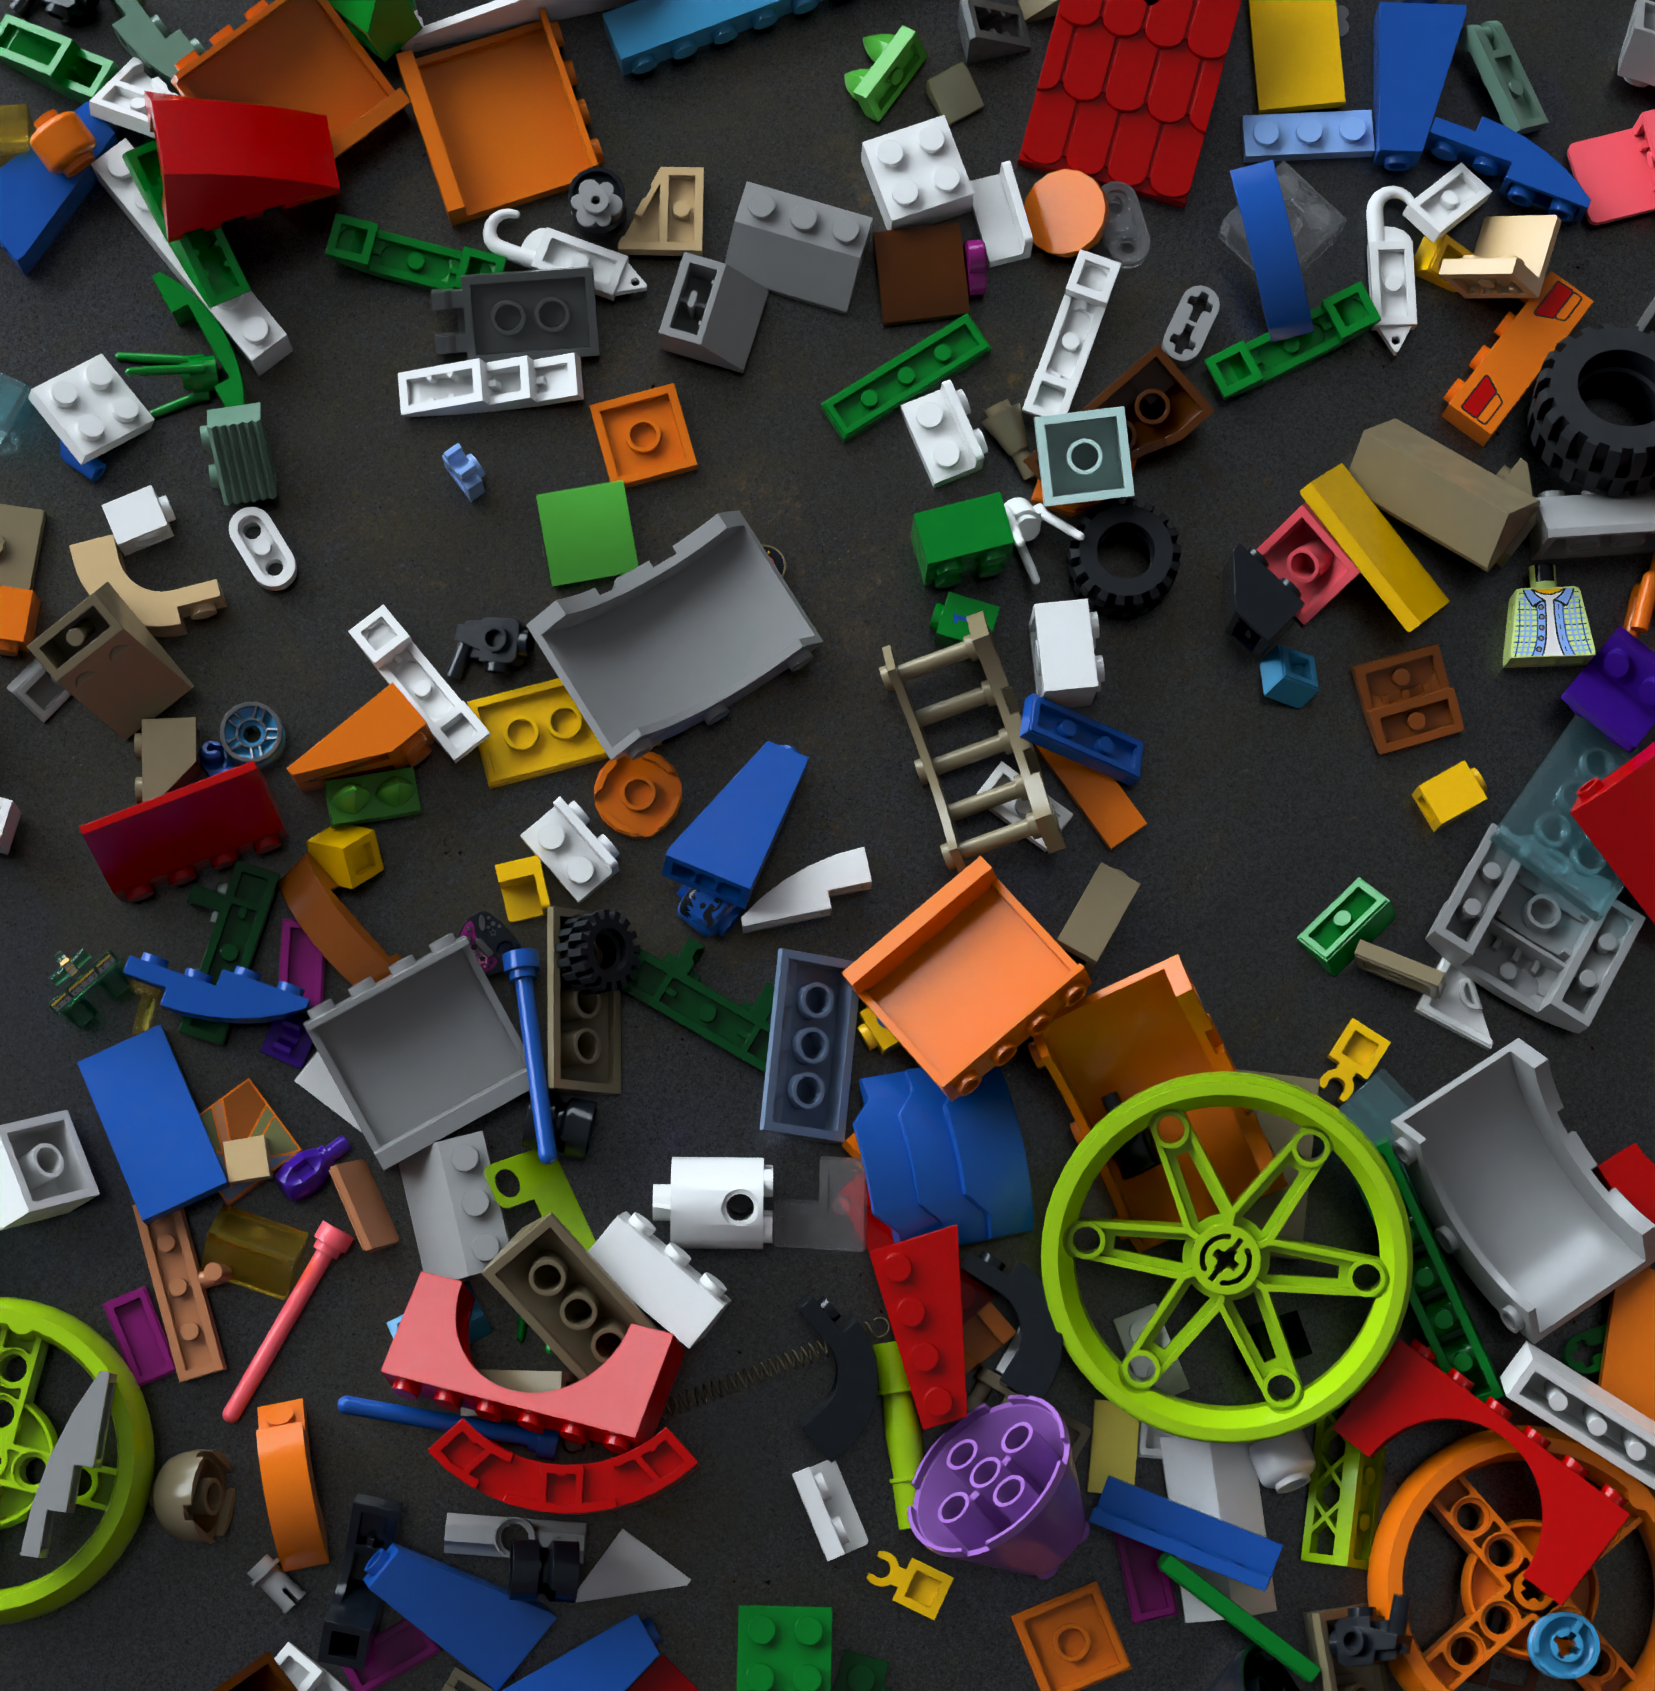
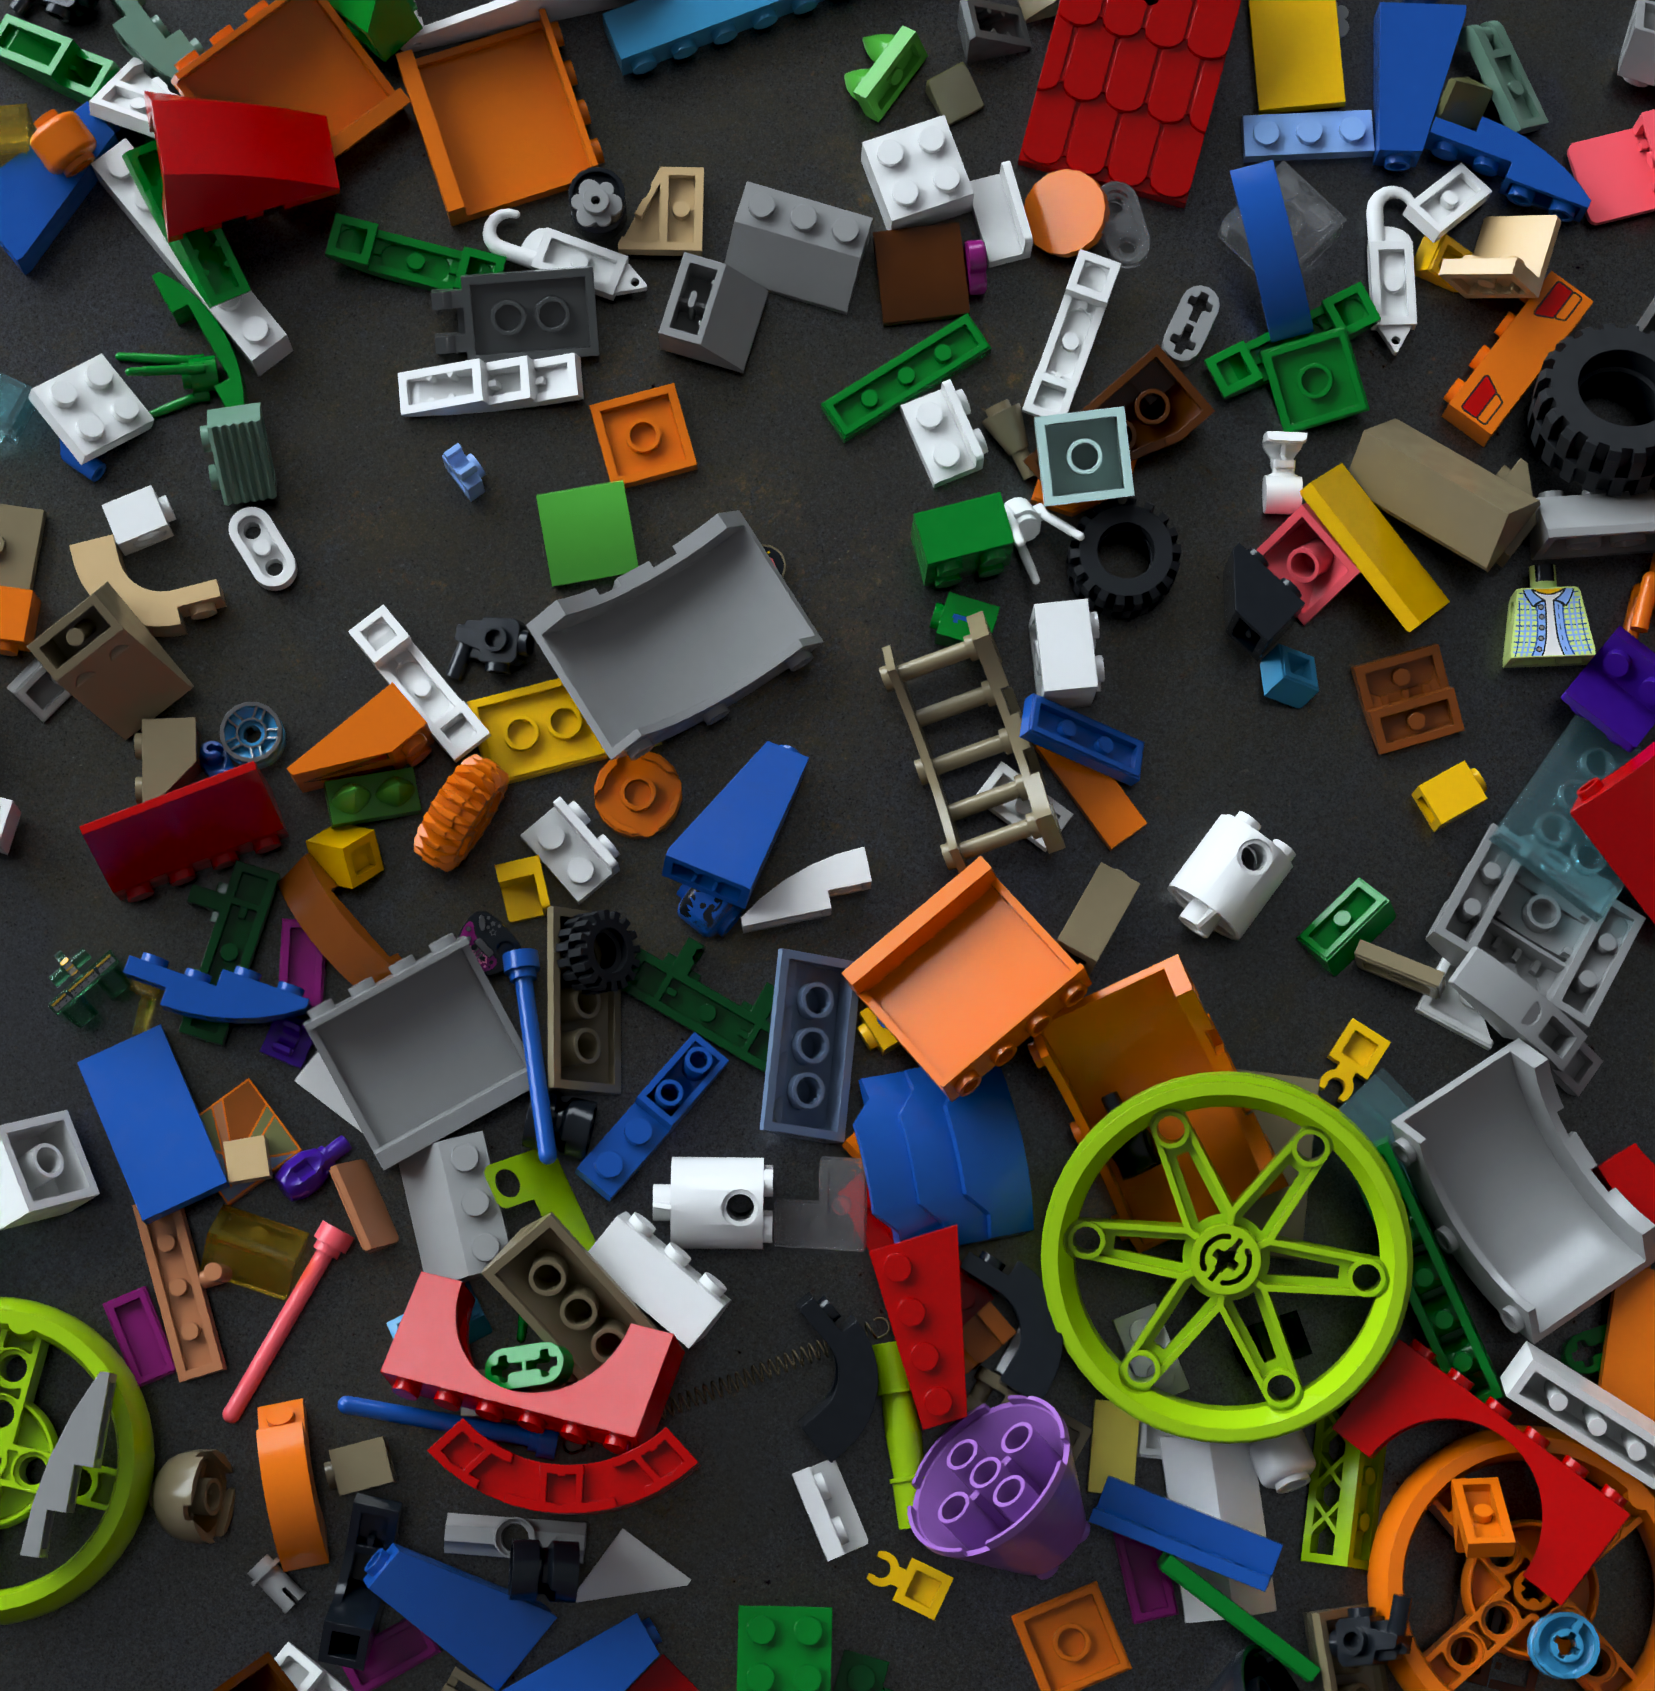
none -> dark tan brick [324,1436,398,1497]
none -> orange gear [414,754,509,872]
none -> beam [485,1342,574,1392]
none -> blue slope [575,1032,729,1202]
none -> white cylinder [1167,811,1296,941]
none -> green tile [1260,325,1370,432]
none -> white leg [1262,431,1307,515]
none -> olive slope [1434,77,1493,128]
none -> light grey slope [1448,946,1603,1097]
none -> orange slope [1451,1477,1516,1558]

